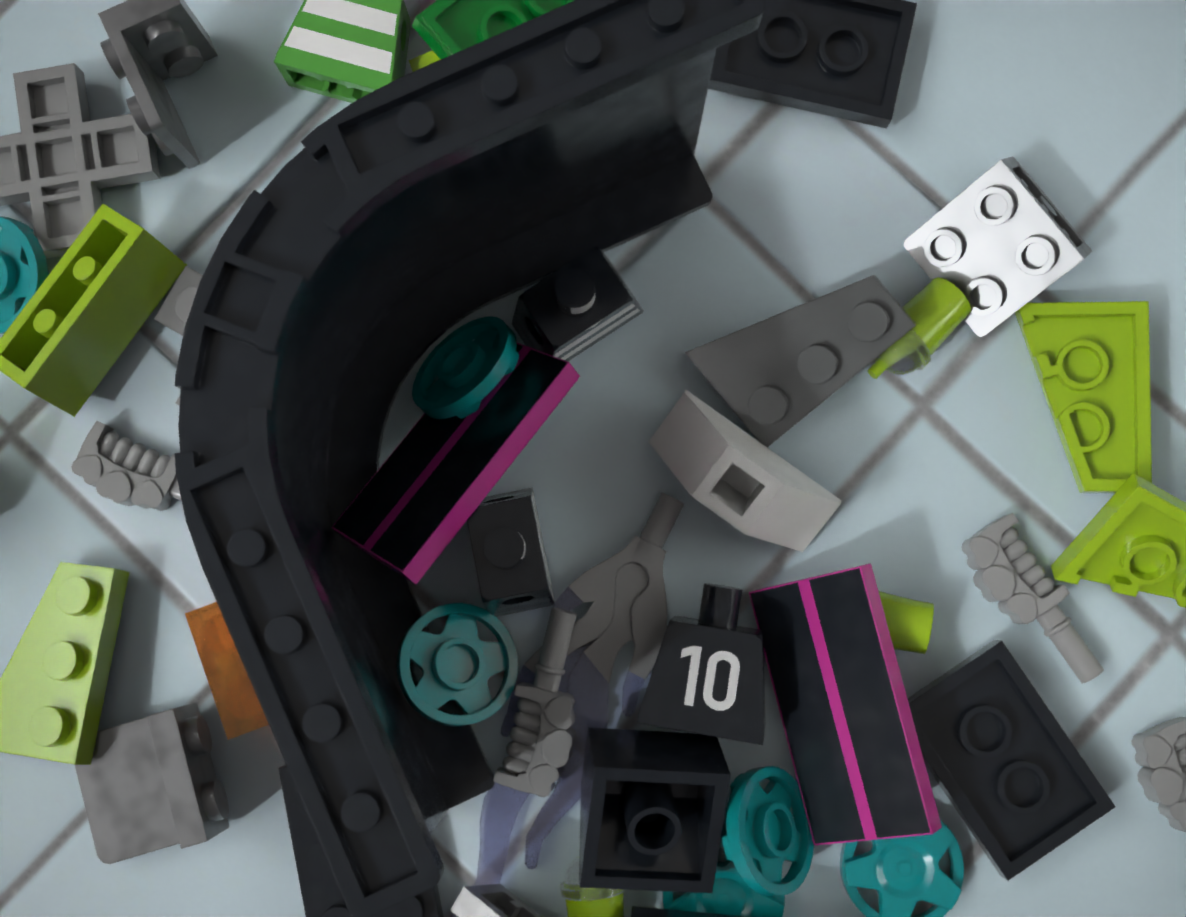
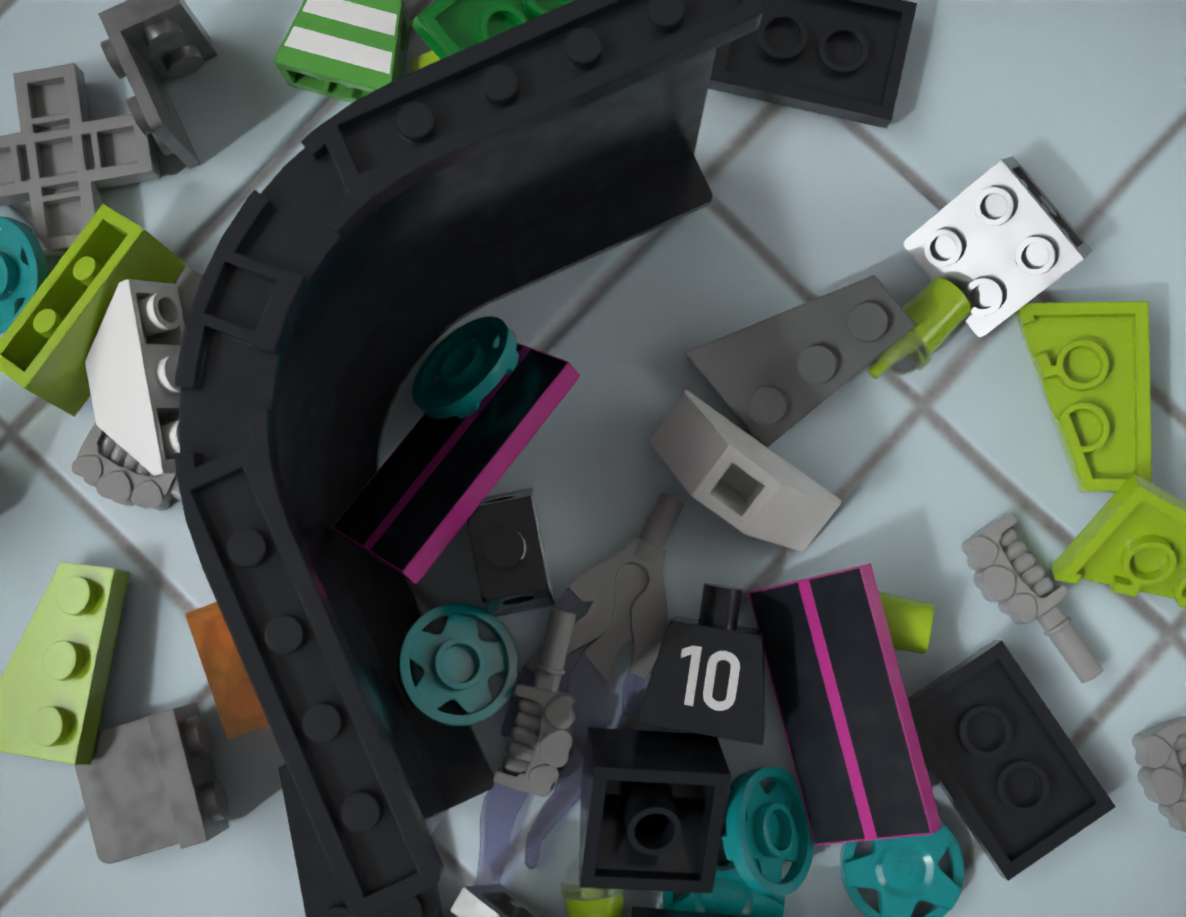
black torso [511,246,644,361] -> none
none -> white slope [85,279,185,476]

